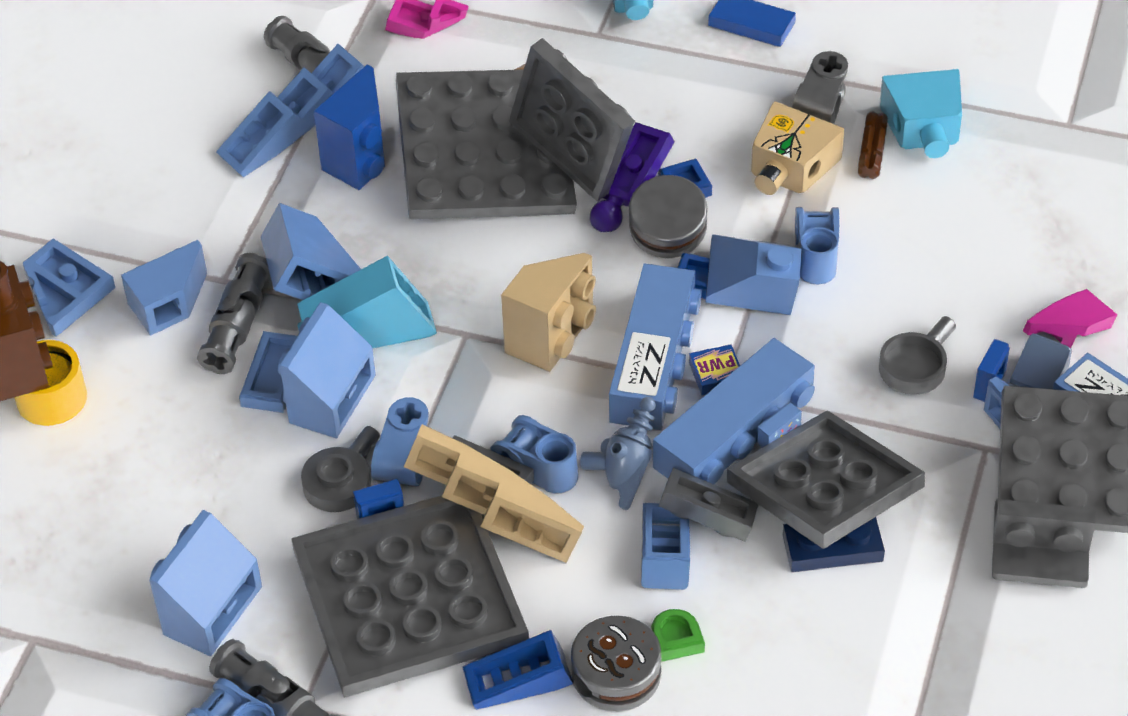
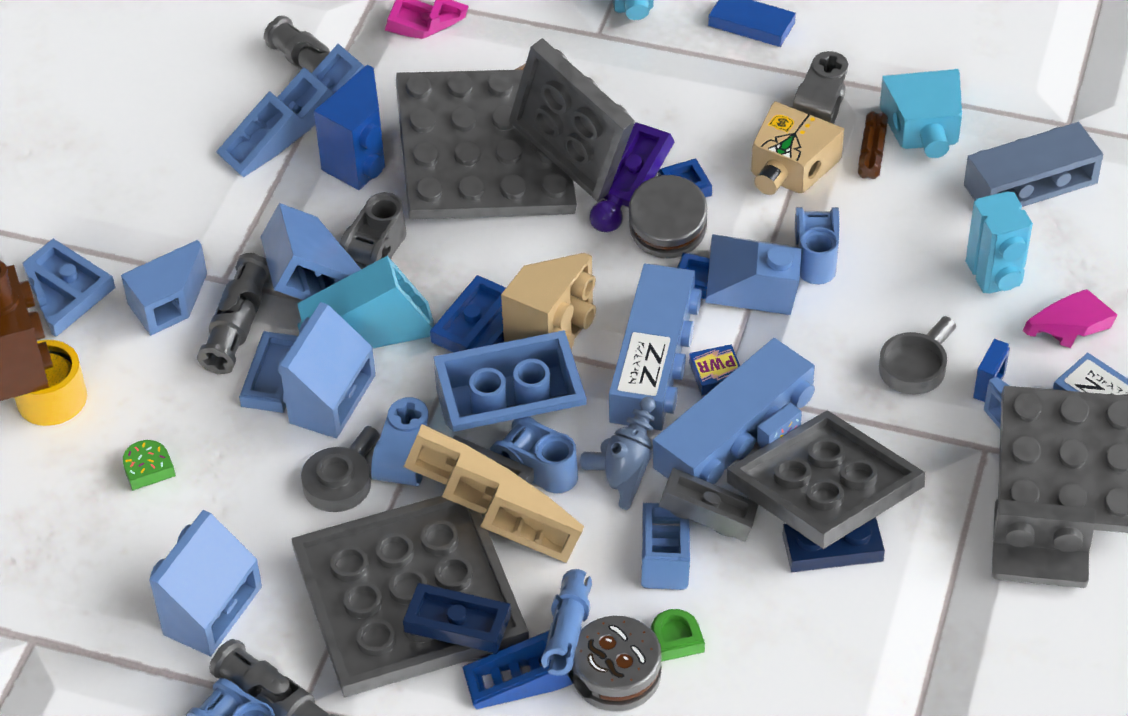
blue tile [353,479,404,519] -> none
sand blue slope [1010,333,1072,389] -> none
none -> bright green tile [123,440,176,491]
none -> flat silver piece [340,192,406,266]
none -> dark blue plate [403,583,511,654]
none -> blue plate [430,275,506,353]
none -> medium blue slope [433,330,587,432]
none -> medium blue pin [541,569,592,676]
none -> sand blue brick [964,122,1103,207]
none -> medium azure brick [965,191,1033,294]

